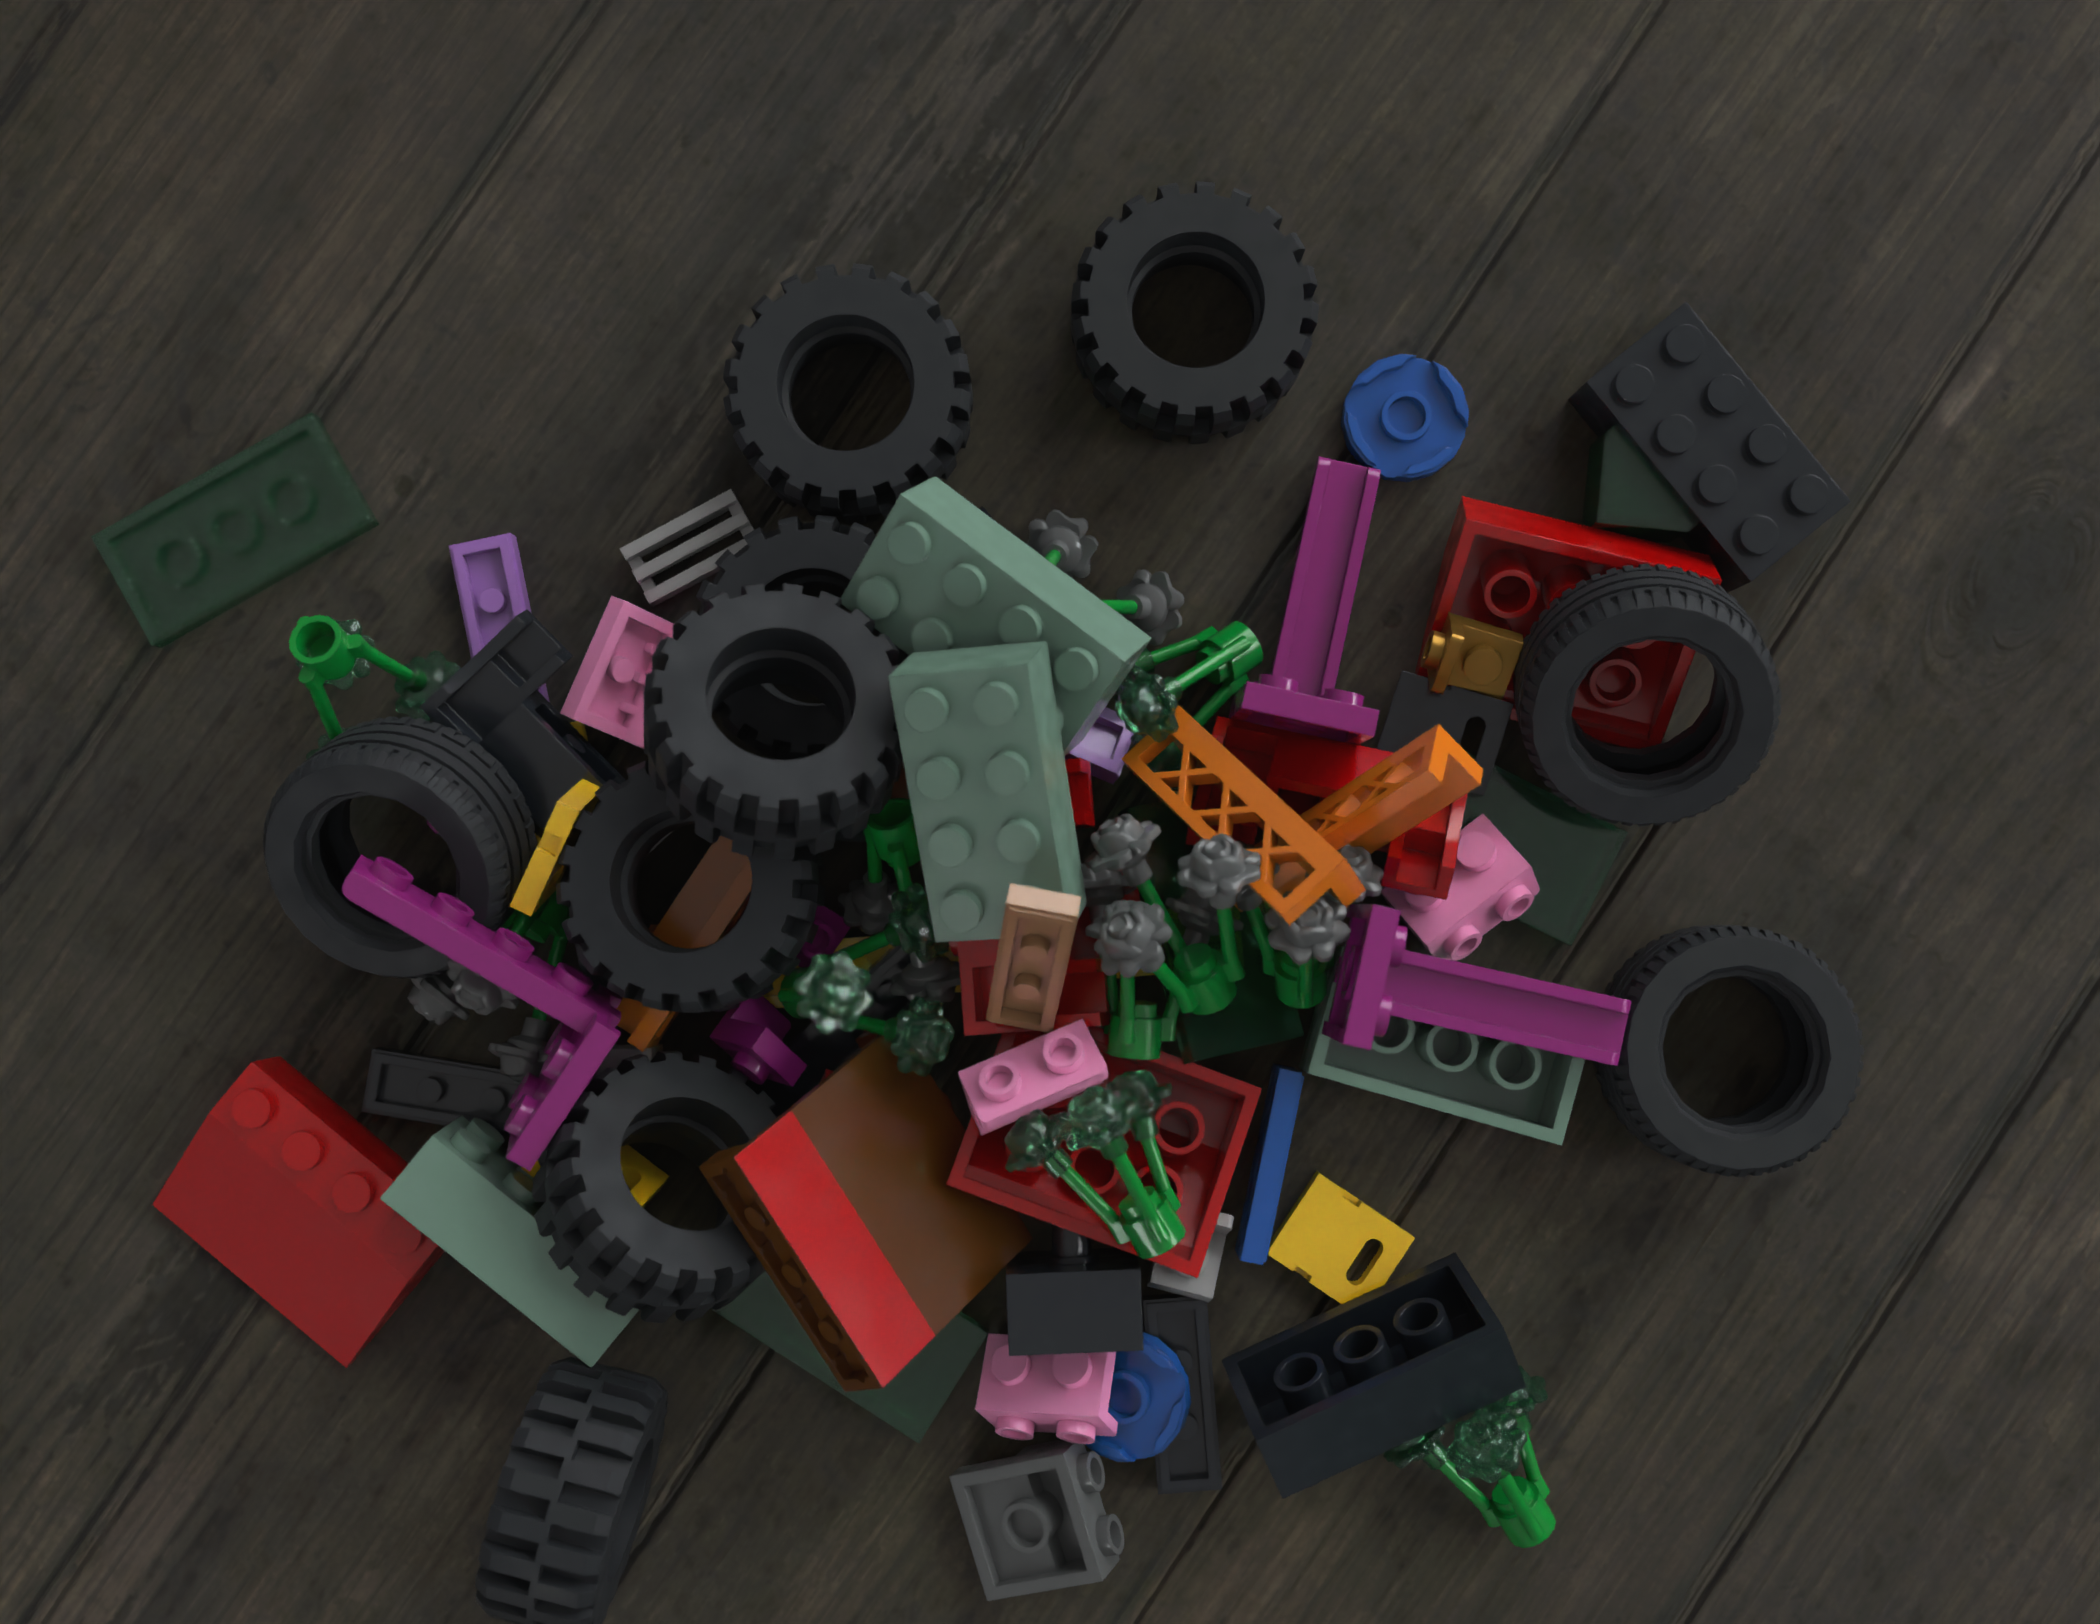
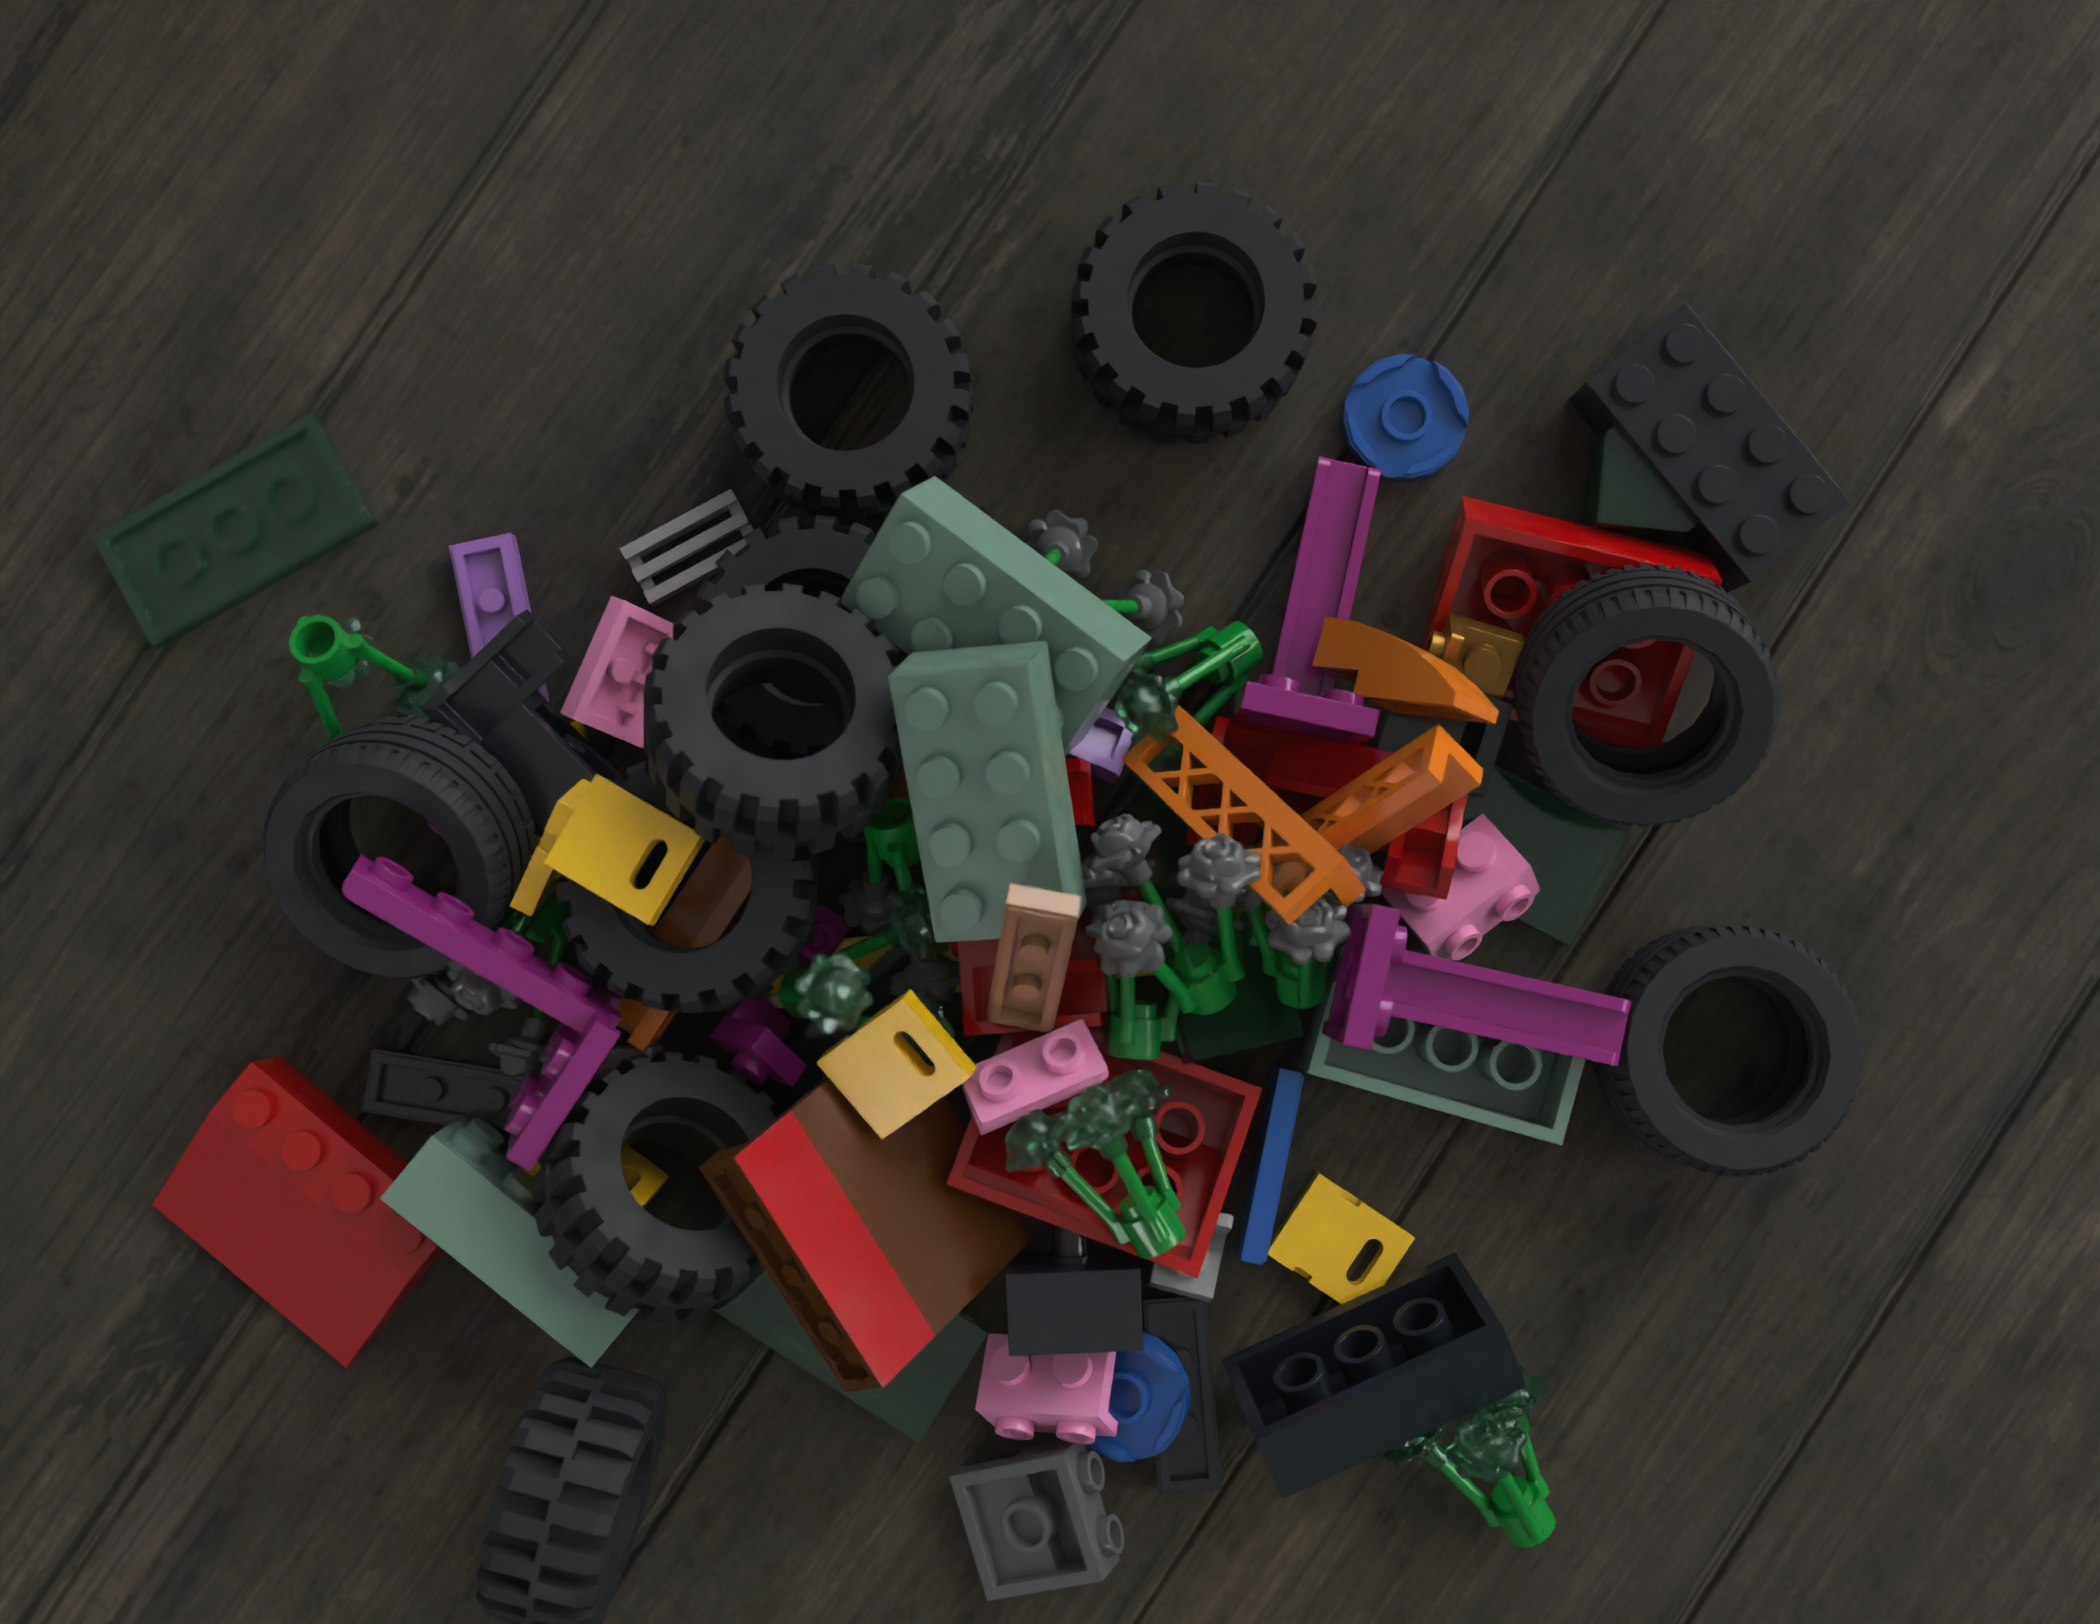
none -> yellow piece [543,774,705,926]
none -> yellow piece [816,989,976,1139]
none -> orange slope [1312,617,1499,724]

